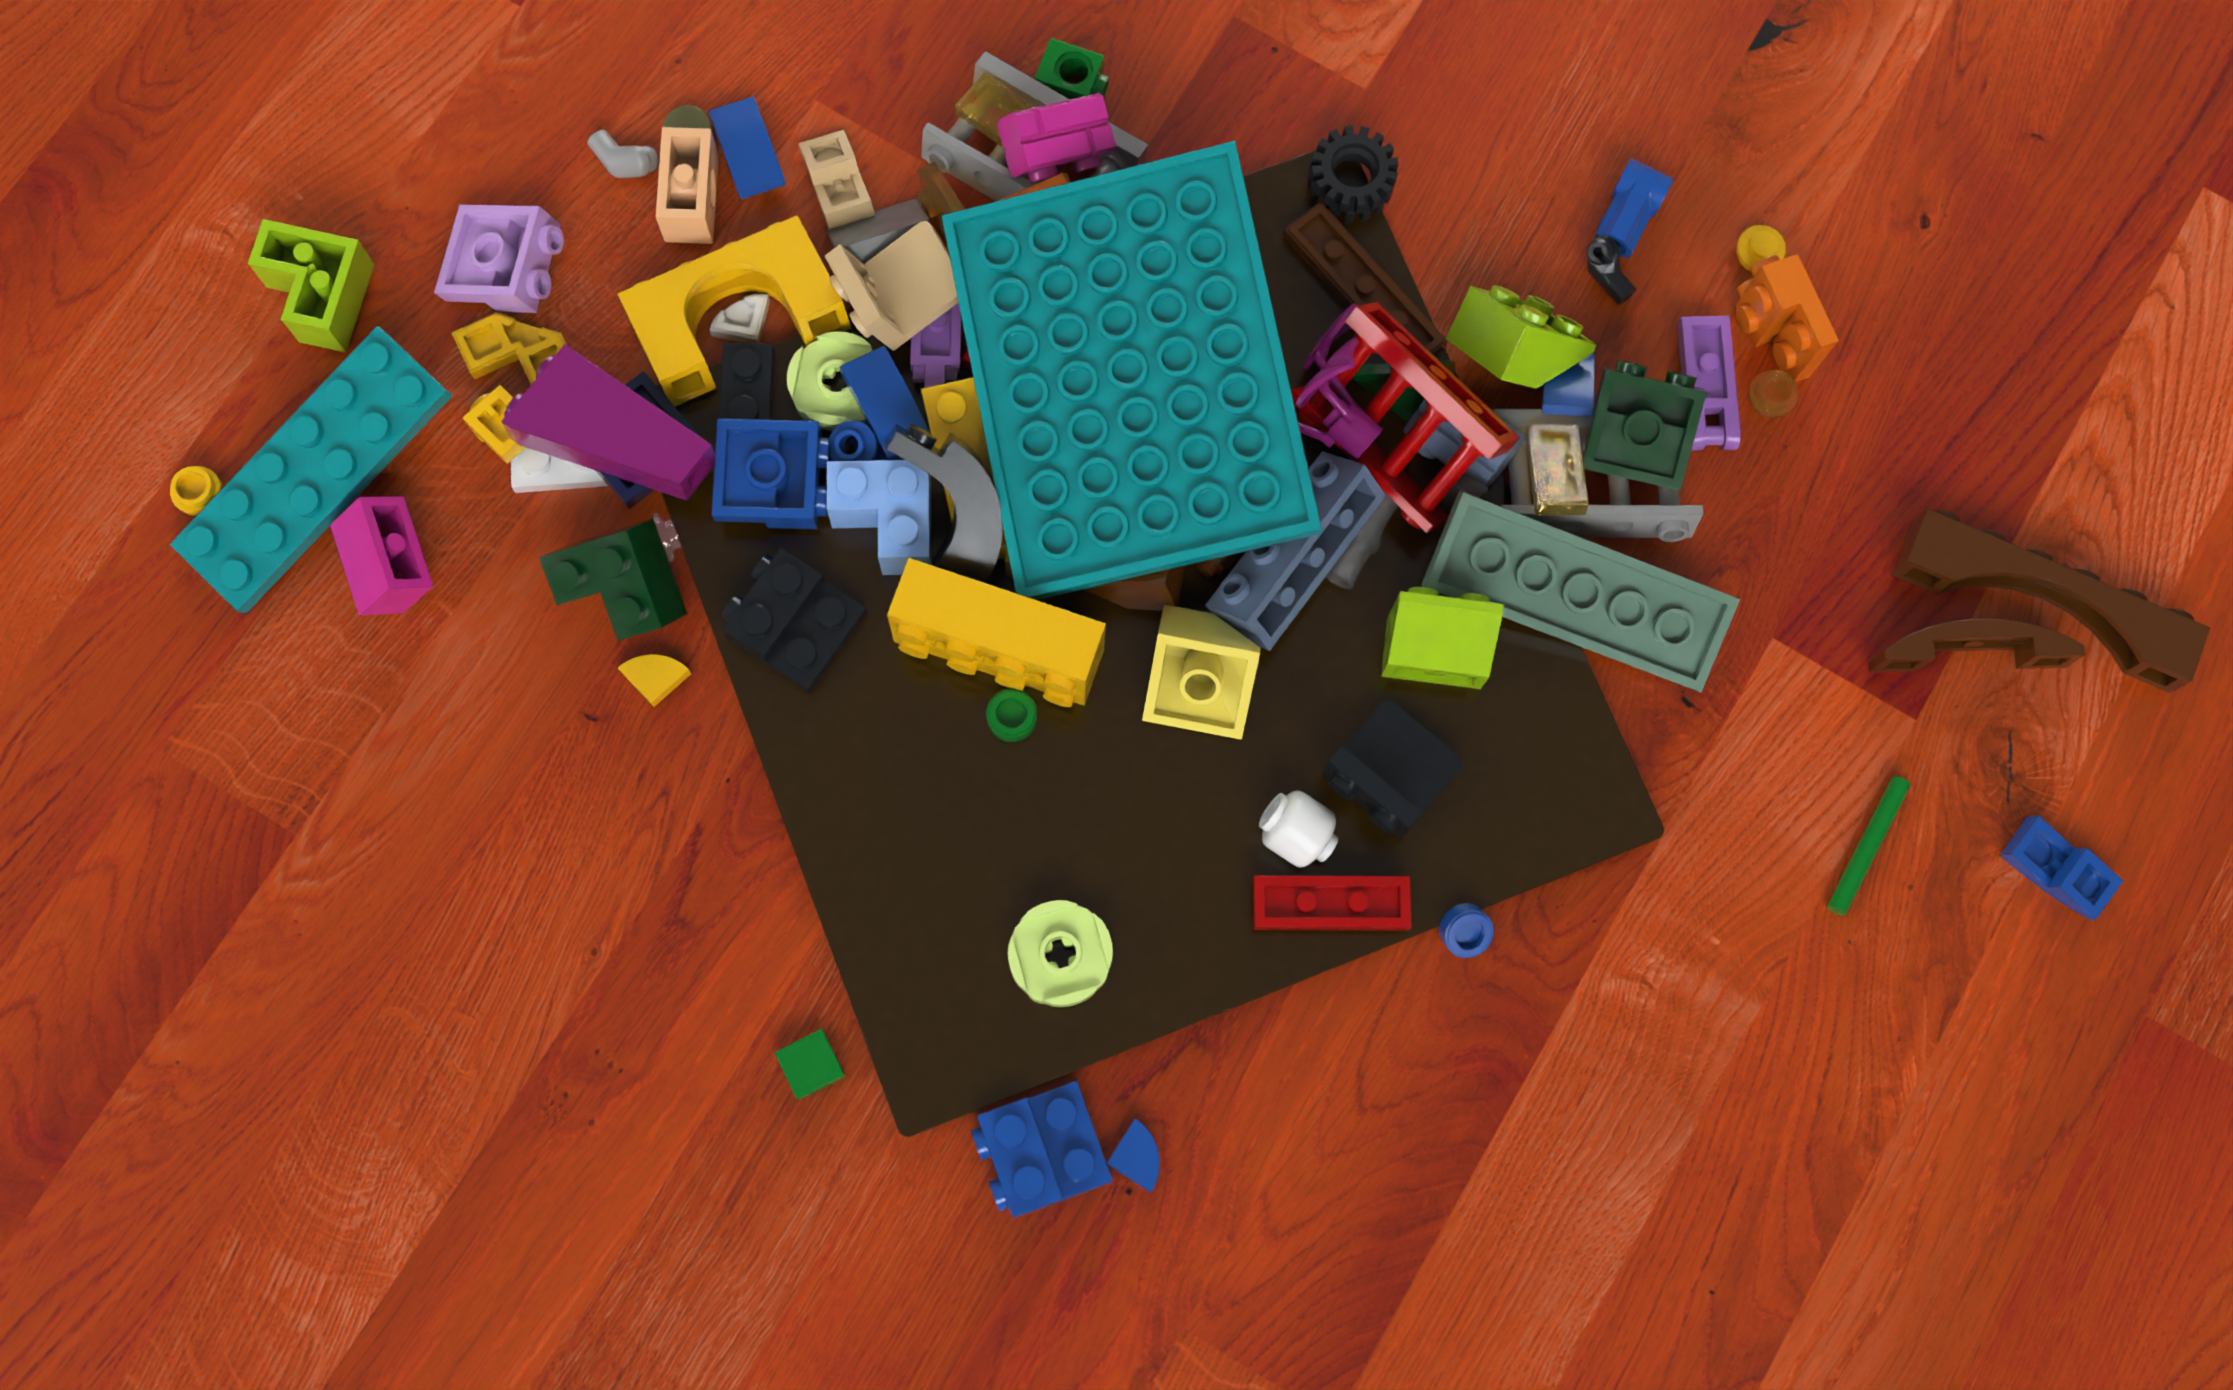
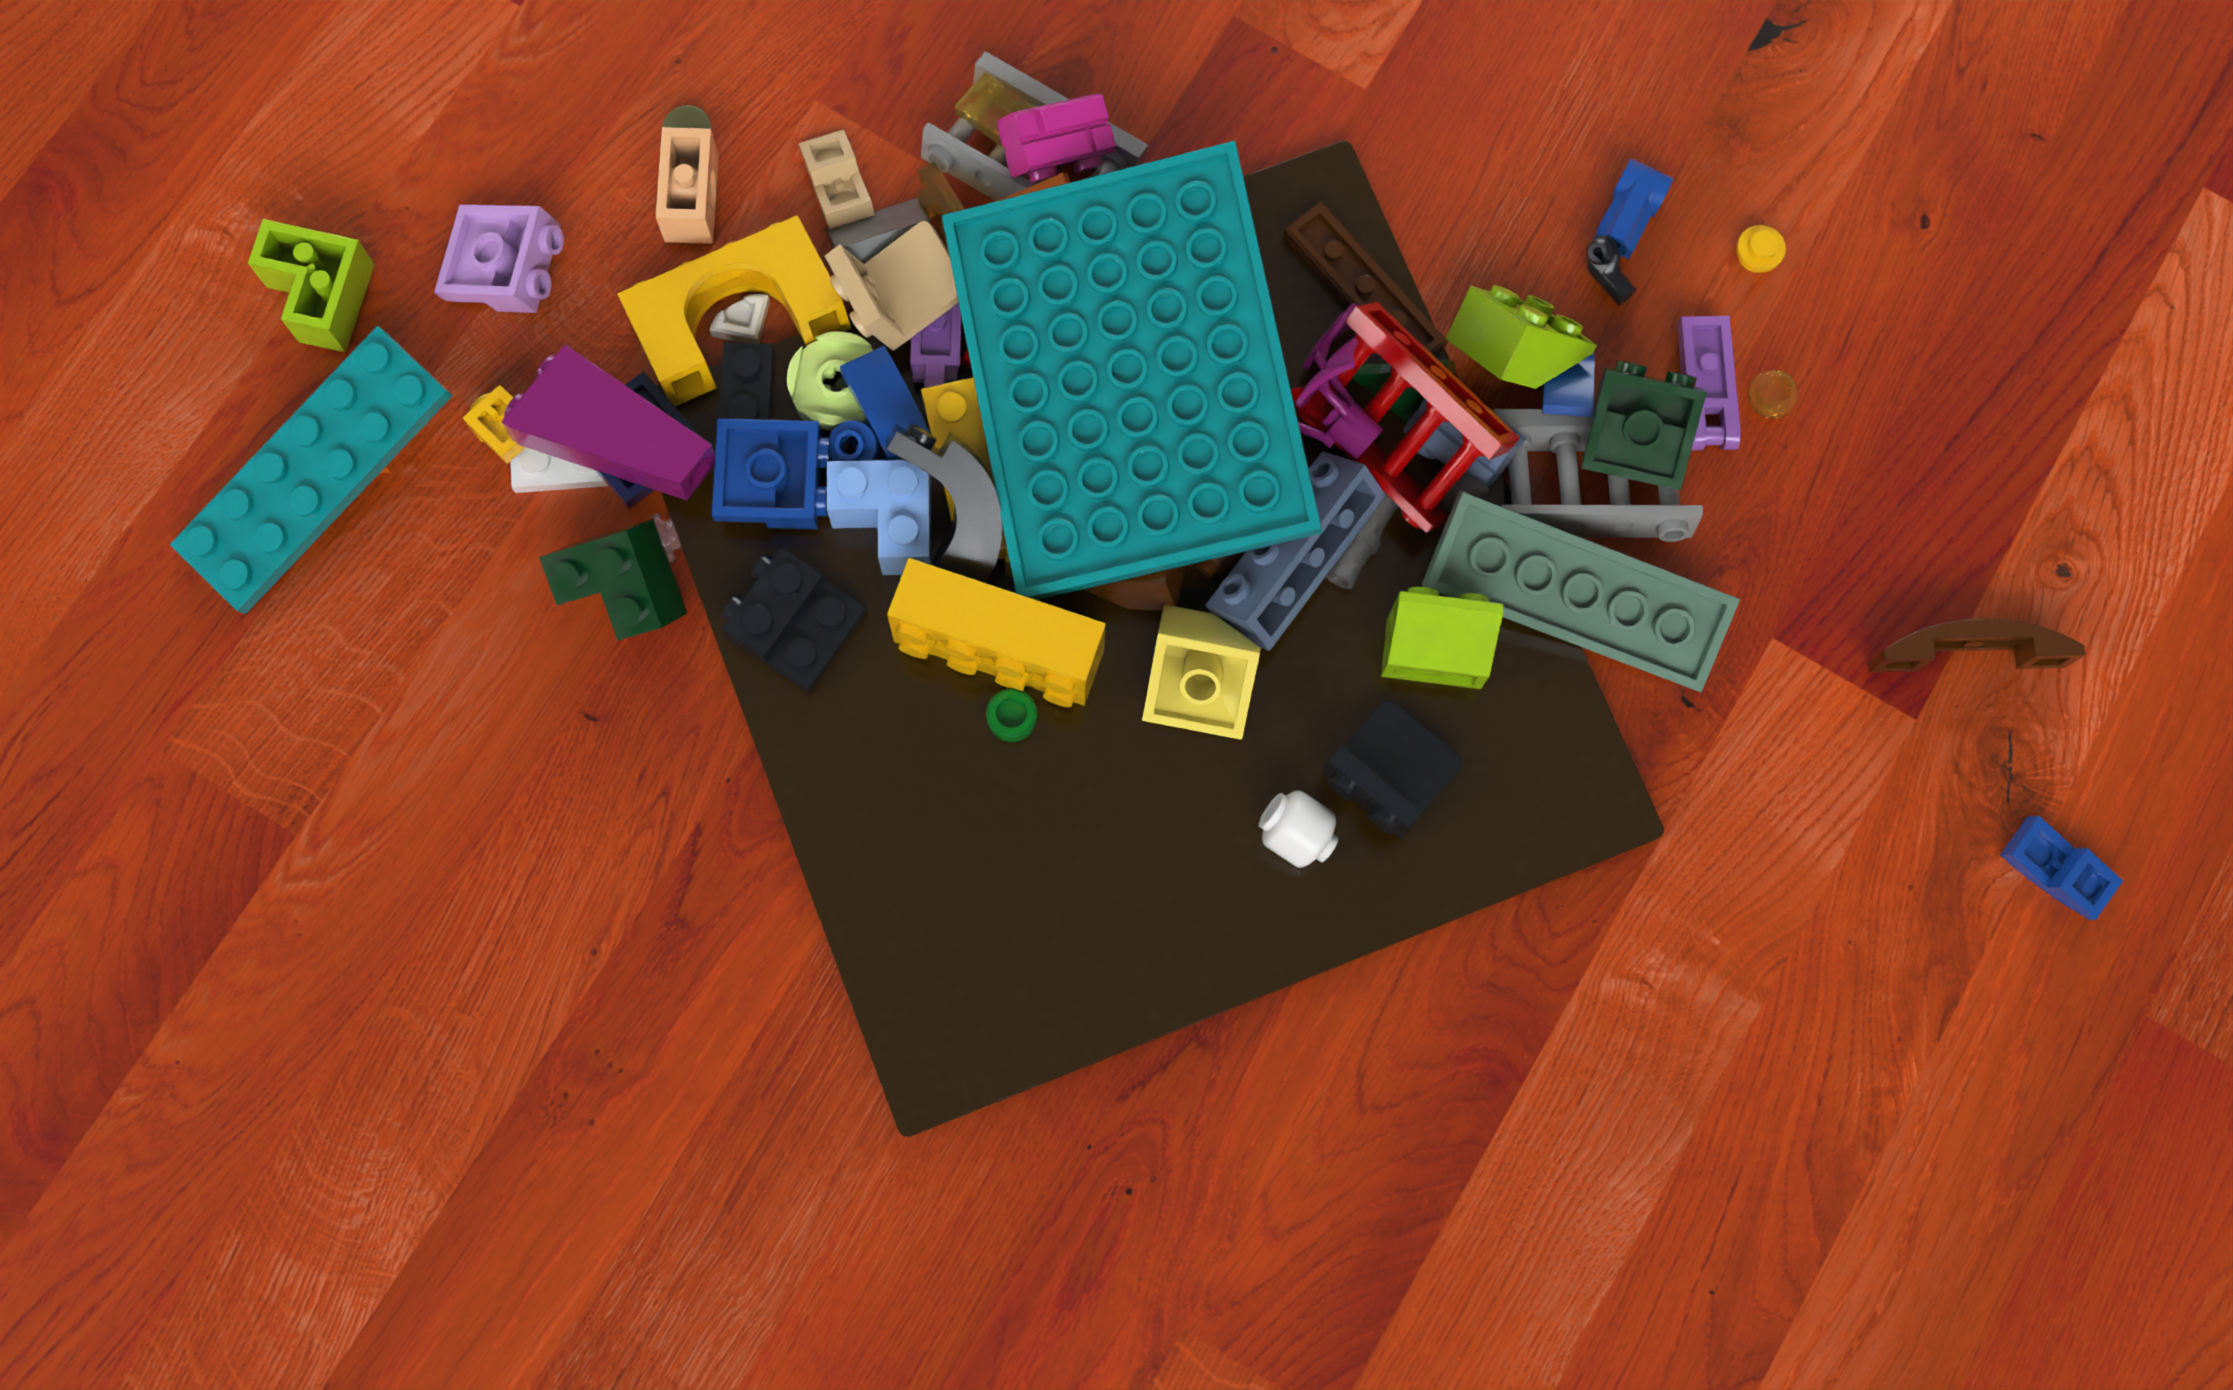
yellow plate [170,466,223,516] -> none
dark pink brick [330,497,433,616] -> none
yellow tile [451,312,567,385] -> none
light grey arm [587,130,659,178] -> none
yellow tile [618,654,692,707] -> none
blue slope [708,96,786,200] -> none
green tile [774,1029,846,1101] -> none
blue plate [971,1081,1113,1219] -> none
yellowish green plate [1008,900,1113,1007] -> none
green brick [1034,38,1110,99] -> none
blue tile [1107,1118,1160,1193] -> none
red plate [1253,875,1411,931] -> none
black tyre [1308,125,1399,222] -> none
blue tile [1439,903,1494,958] -> none
clear yellow plate [1525,424,1589,515] -> none
orange plate [1735,254,1839,384] -> none
green bar [1826,776,1911,916] -> none
reddish brown arch [1891,508,2211,693] -> none

